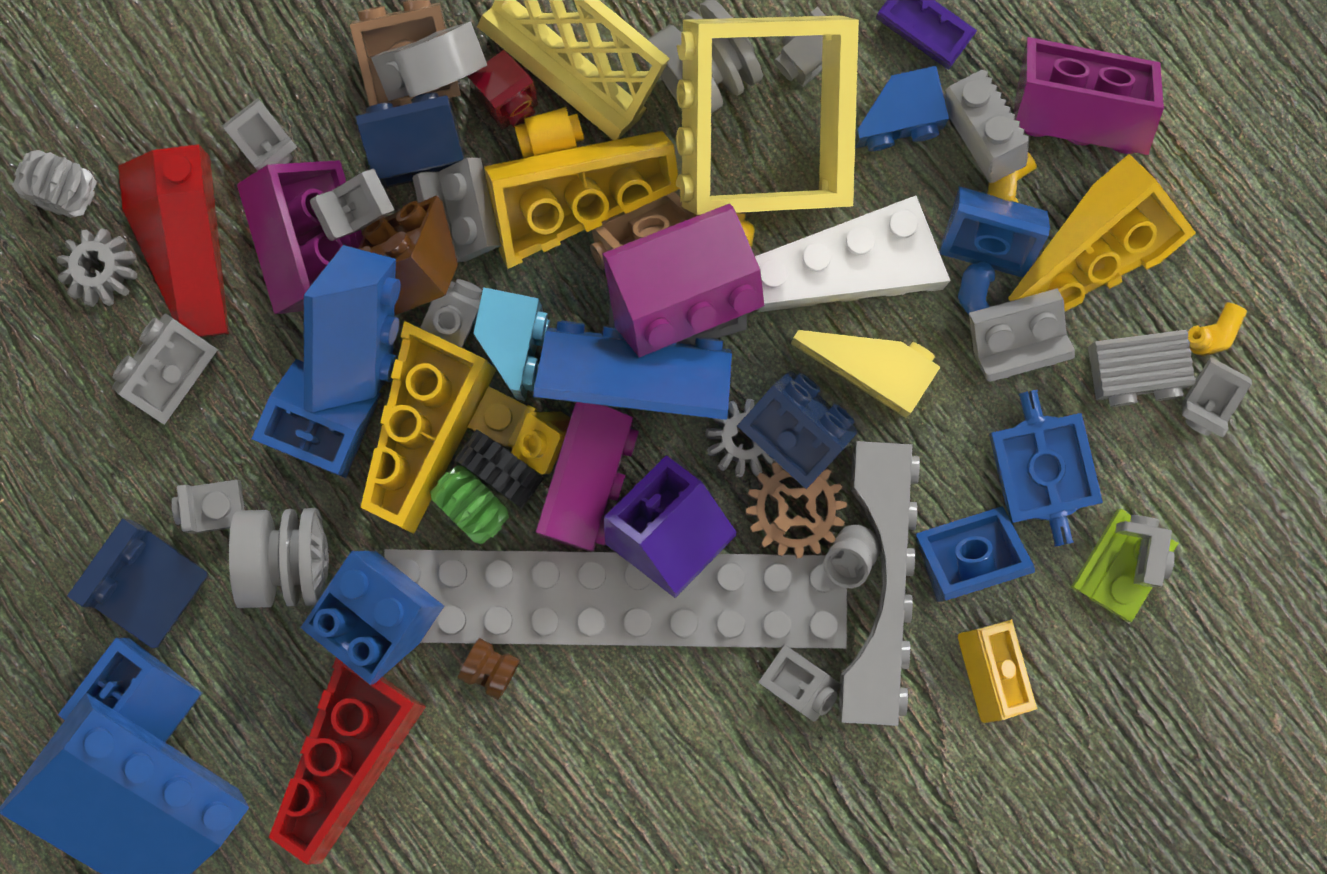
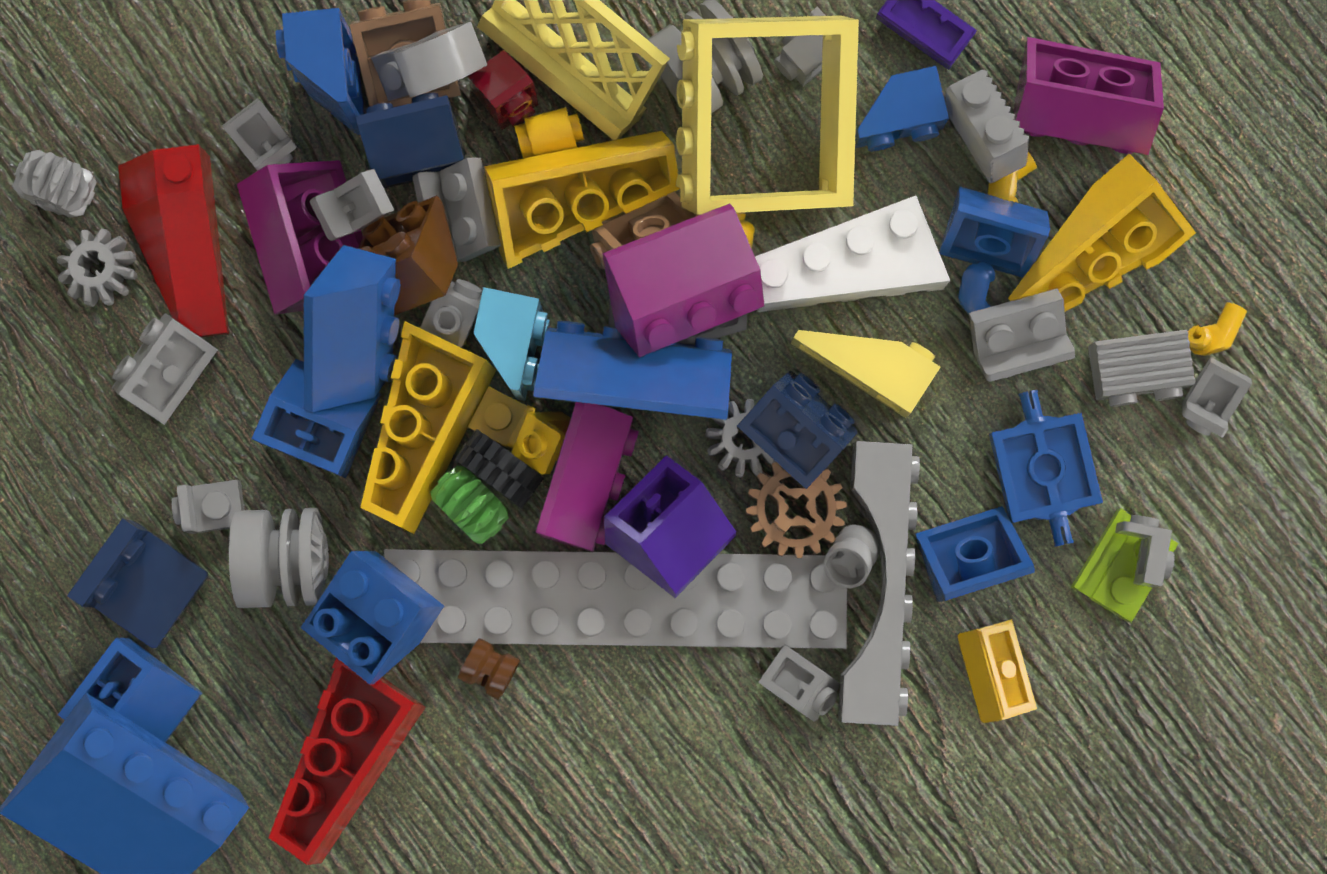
none -> blue slope [276,8,365,135]

